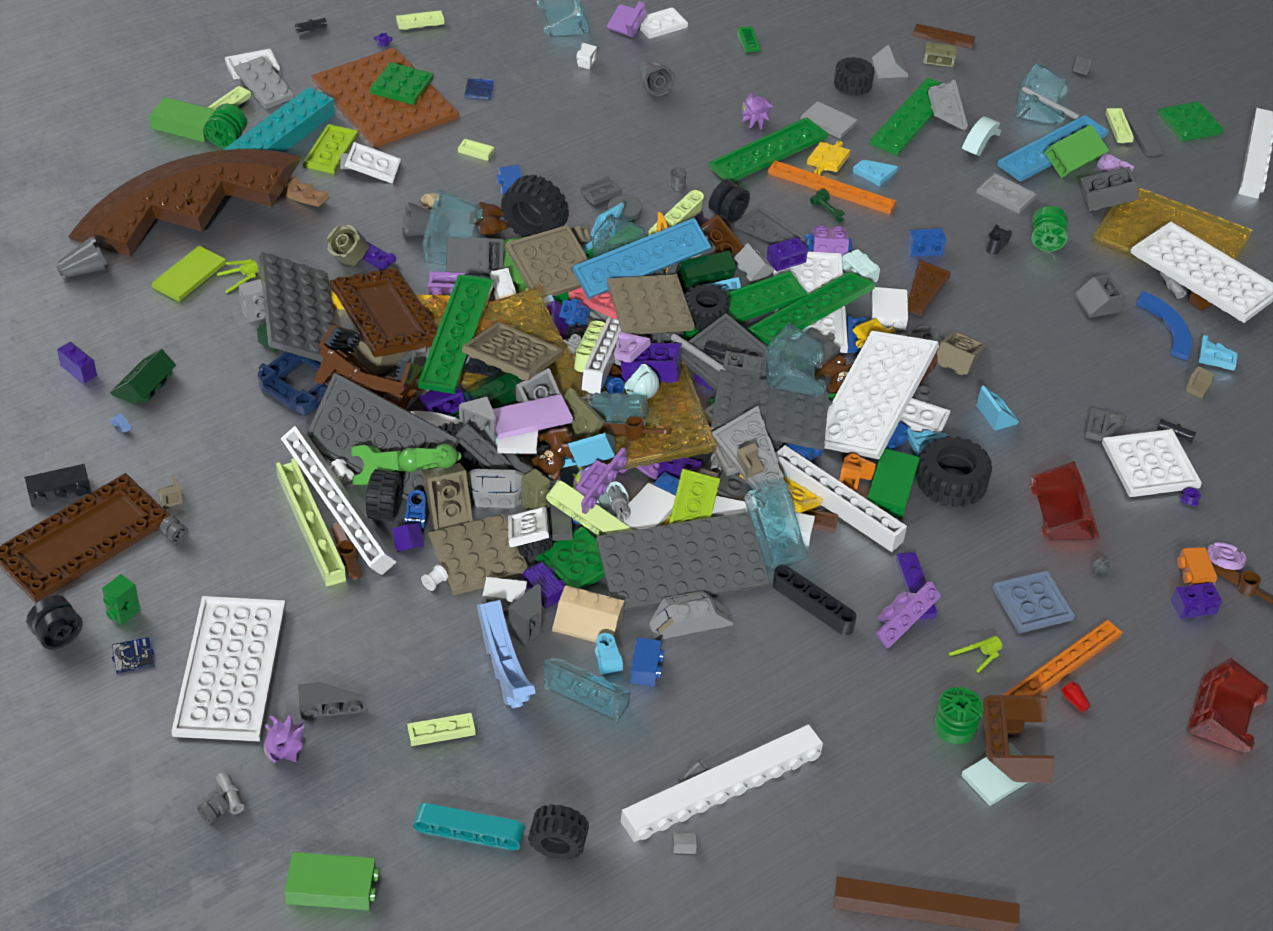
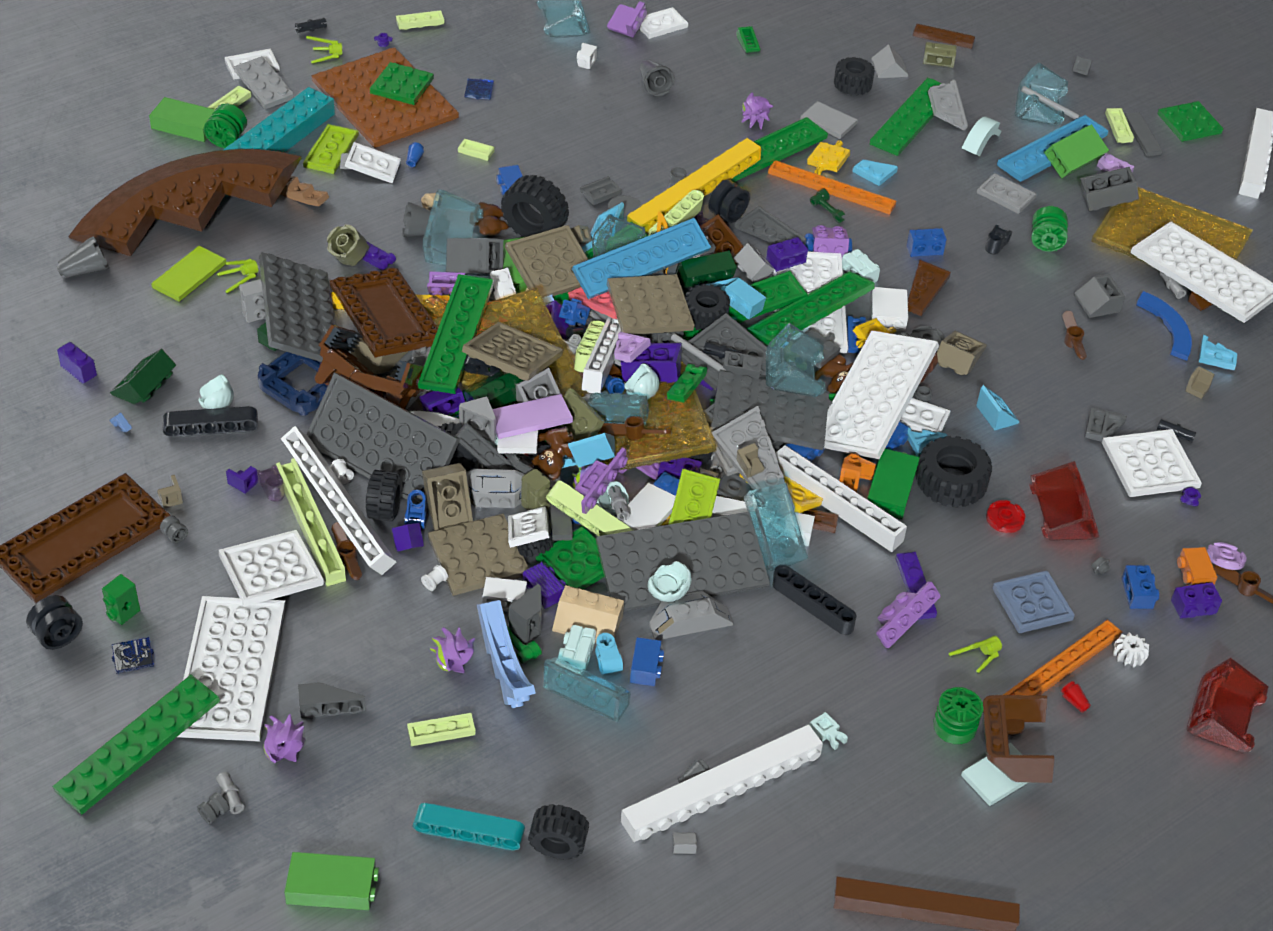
black brick [24,464,91,507] -> none
bright green piece [351,444,461,486] -> none
none -> green plate [52,675,220,815]
none -> black beam [163,406,258,437]
none -> light aqua piece [198,374,234,409]
none -> white plate [219,530,324,607]
none -> dark purple panel [226,466,258,494]
none -> clear purple piece [257,465,285,501]
none -> lime plant [306,36,342,64]
none -> blue cone [406,142,424,167]
none -> medium lavender hair [430,627,475,673]
none -> green brick [506,624,542,664]
none -> light aqua brick [558,625,596,674]
none -> yellow brick [627,138,761,234]
none -> light aqua piece [647,561,692,602]
none -> green plate [667,364,707,403]
none -> medium azure brick [725,278,766,319]
none -> light aqua plate [809,712,848,750]
none -> red tile [986,500,1026,533]
none -> reddish brown piece [1062,311,1087,360]
none -> white gear [1113,632,1149,668]
none -> blue brick [1122,565,1159,609]

